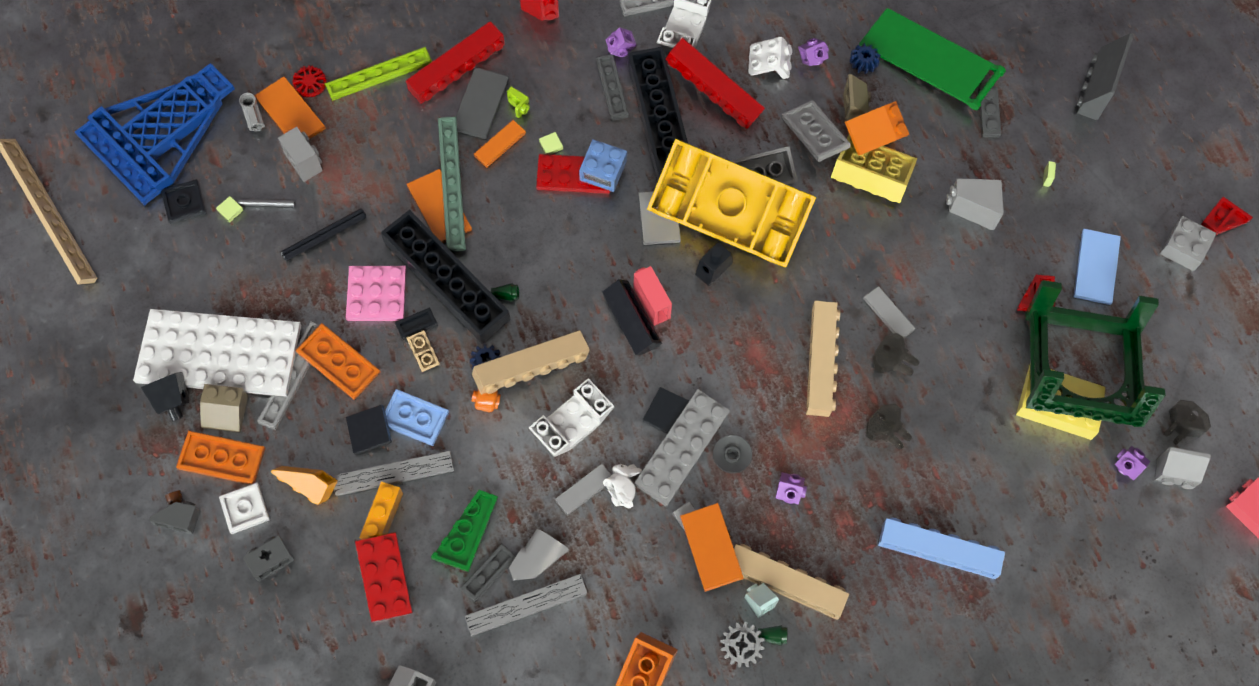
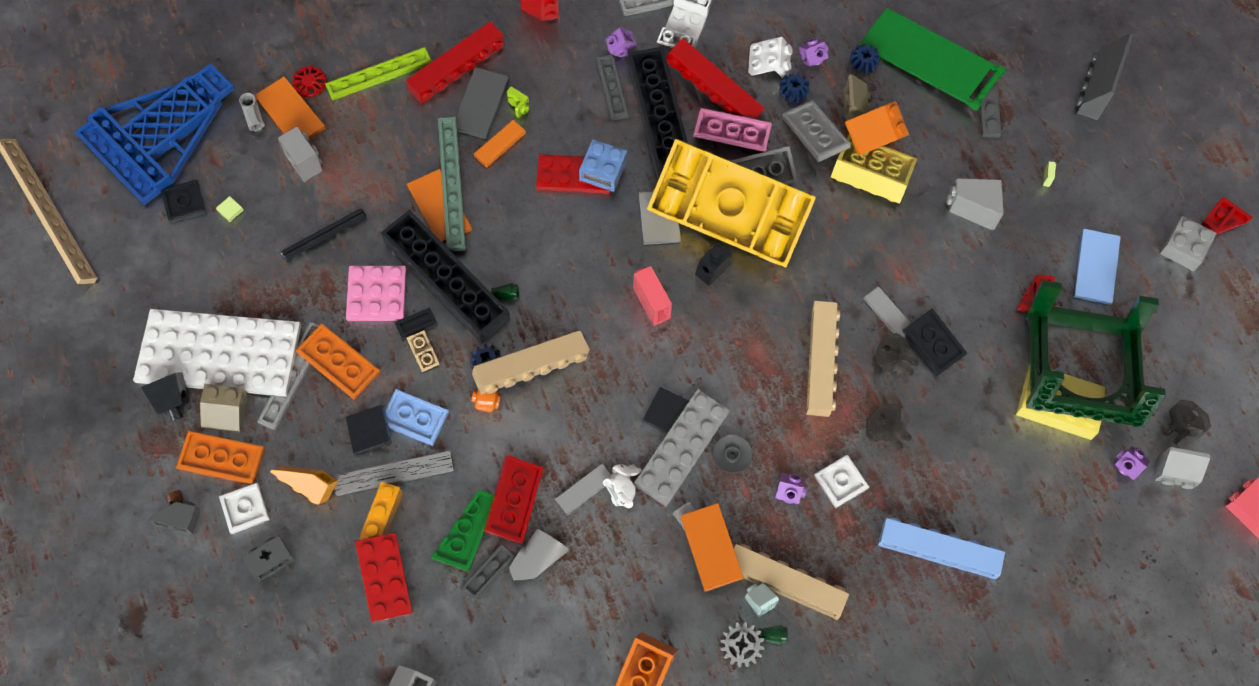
flat silver bar [238,198,296,207] -> none
light grey tile [465,574,587,637] -> none
white slope [529,378,614,457] -> none
yellowish green tile [539,132,563,155] -> none
black brick [602,279,662,355] -> none
none -> red plate [483,455,544,544]
none -> bright pink slope [693,108,772,152]
none -> dark blue gear [779,72,810,103]
none -> white tile [814,455,869,508]
none -> black tile [902,308,968,376]

